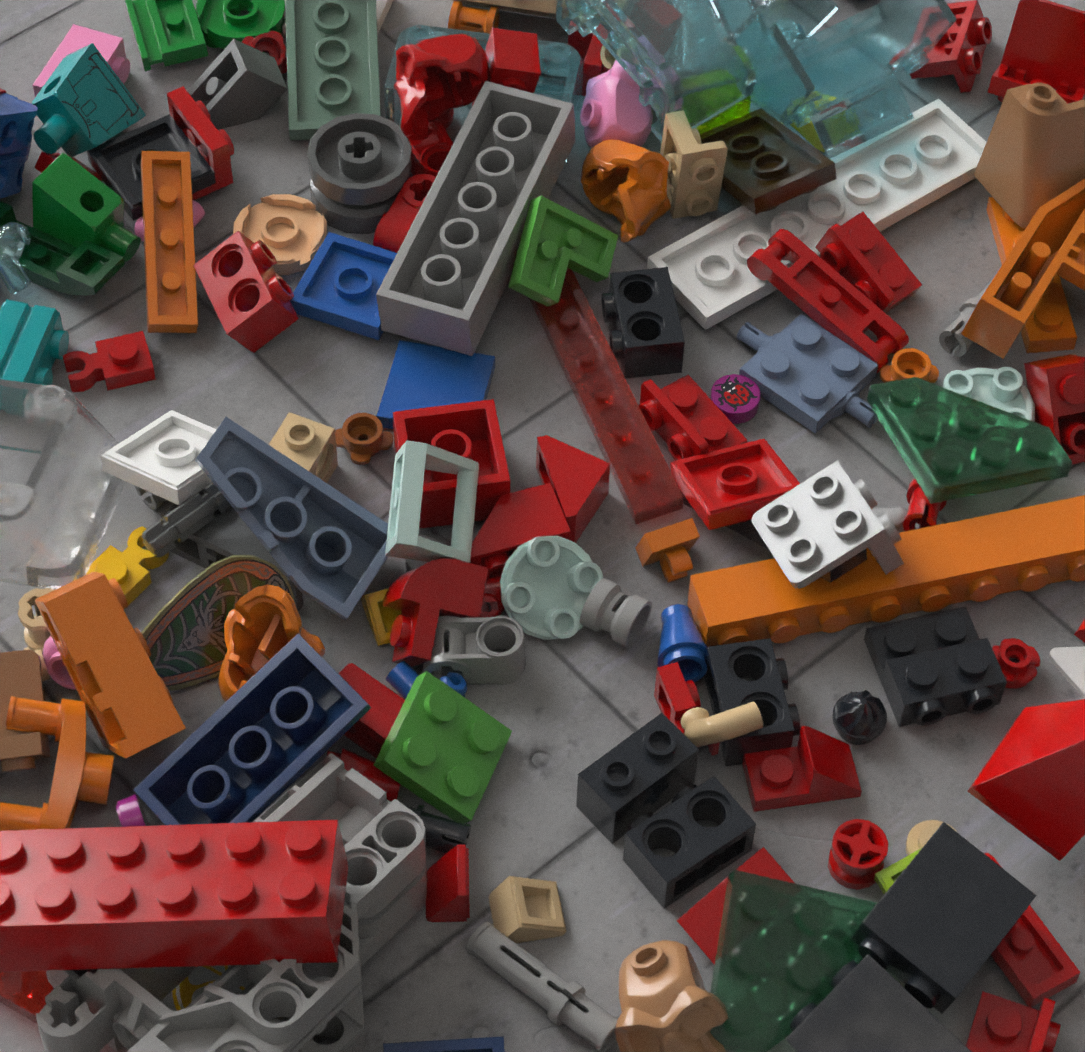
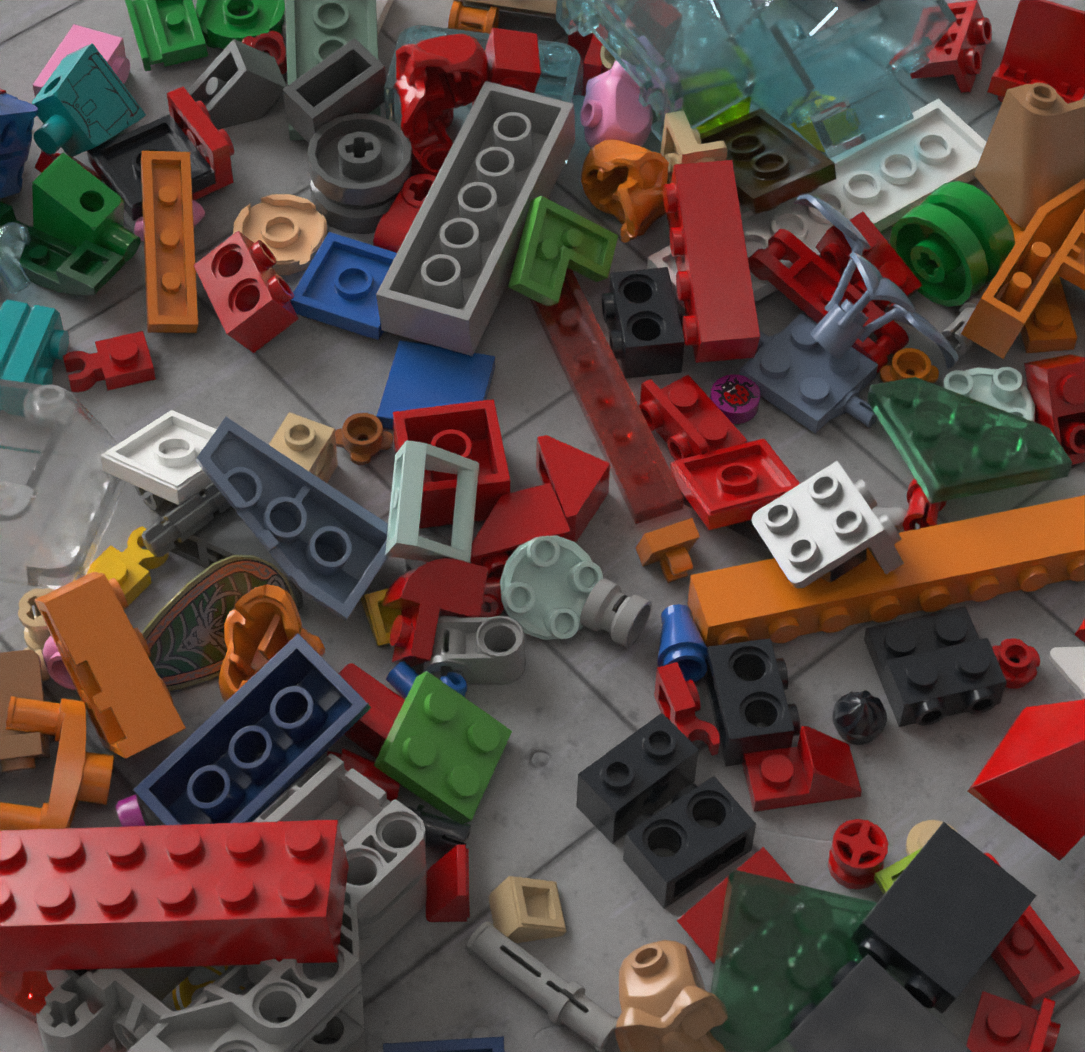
tan arm [680,702,763,747] -> none
none -> dark grey piece [282,38,388,143]
none -> red wedge [663,160,760,363]
none -> sand blue plant [794,194,959,369]
none -> green wheel [890,181,1015,307]

